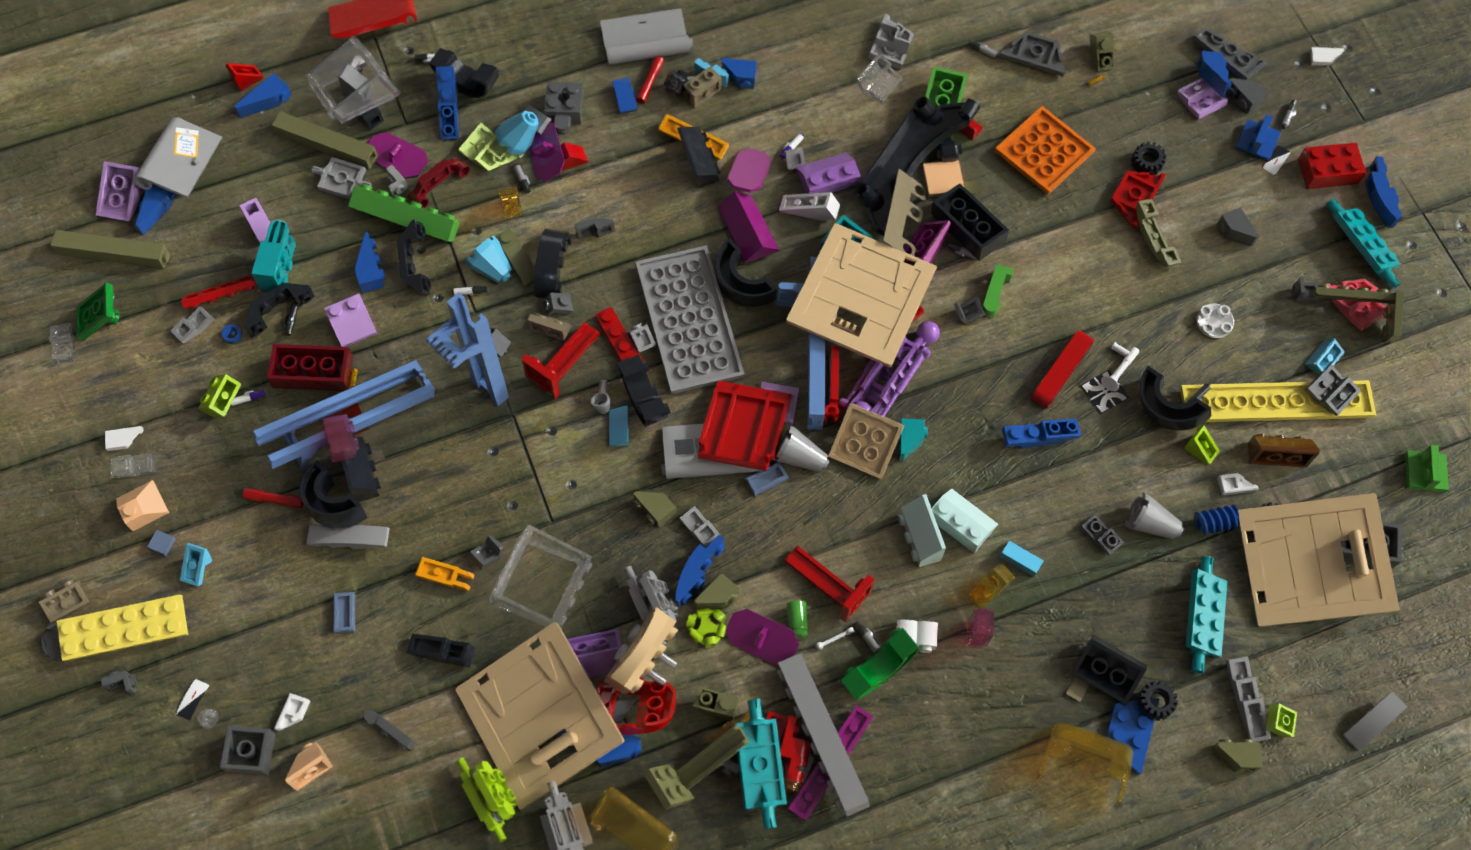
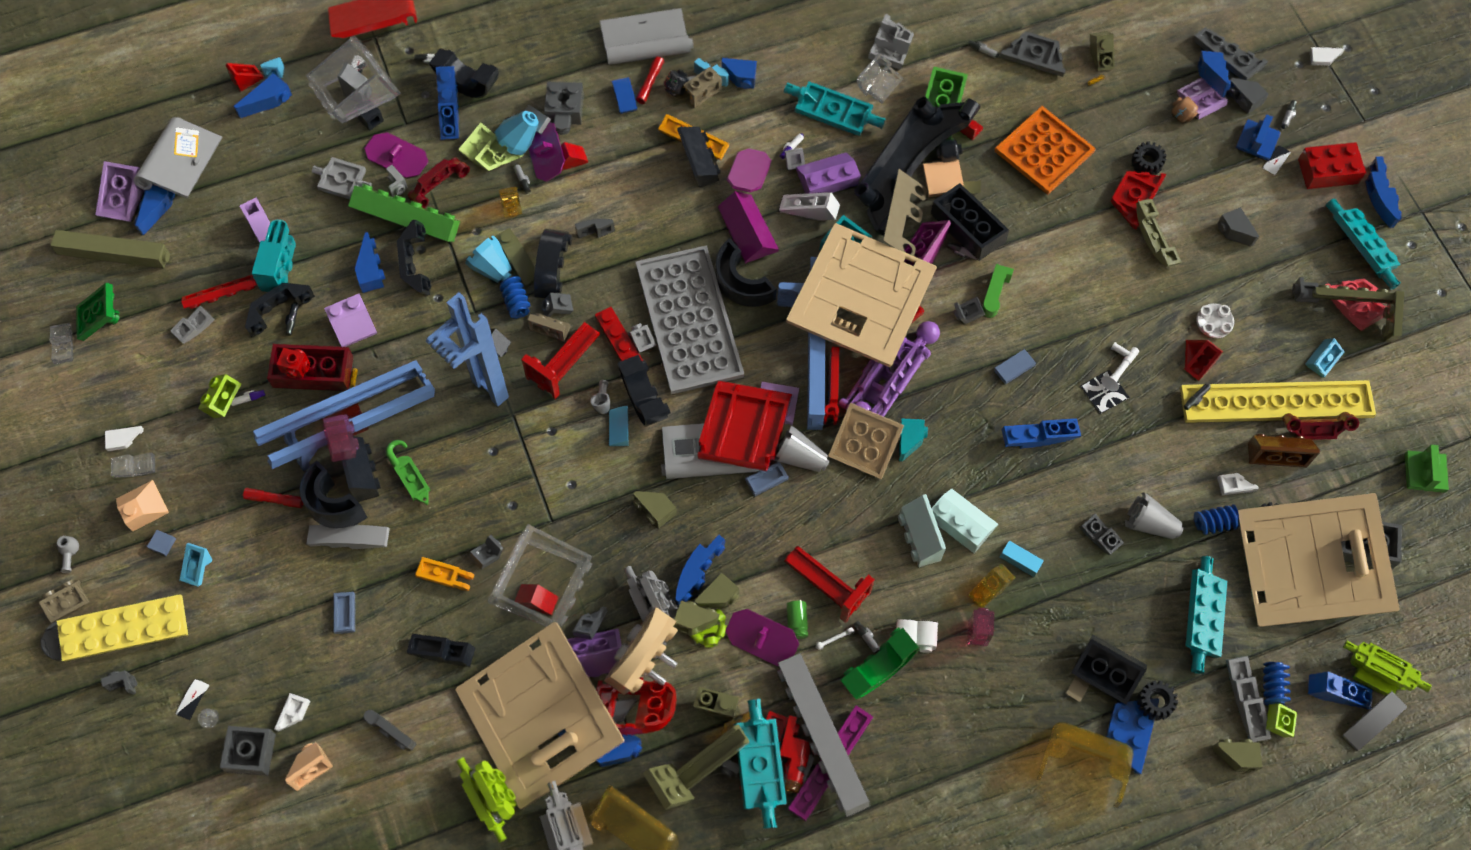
blue tile [222,324,242,344] -> none
olive brick [272,111,378,170] -> none
piece [451,286,487,295] -> none
light grey slope [679,506,720,547] -> none
red beam [1031,330,1095,409] -> none
black brick [1140,366,1212,431] -> none
lime slope [1184,425,1220,465] -> none
dark grey slope [1305,364,1361,416] -> none
none -> light grey bar [57,536,79,573]
none -> medium azure slope [261,57,284,78]
none -> red brick [276,348,310,378]
none -> bright green plate [386,440,431,505]
none -> blue piece [500,276,531,319]
none -> red slope [514,584,559,616]
none -> dark grey tile [573,607,608,640]
none -> olive slope [673,600,720,636]
none -> teal plate [784,81,886,136]
none -> sand blue tile [994,349,1036,385]
none -> medium nougat head [1172,97,1198,123]
none -> red slope [1184,340,1223,381]
none -> blue piece [1263,662,1291,706]
none -> dark red plate [1282,412,1360,440]
none -> blue slope [1308,672,1372,709]
none -> lime piece [1343,640,1432,696]

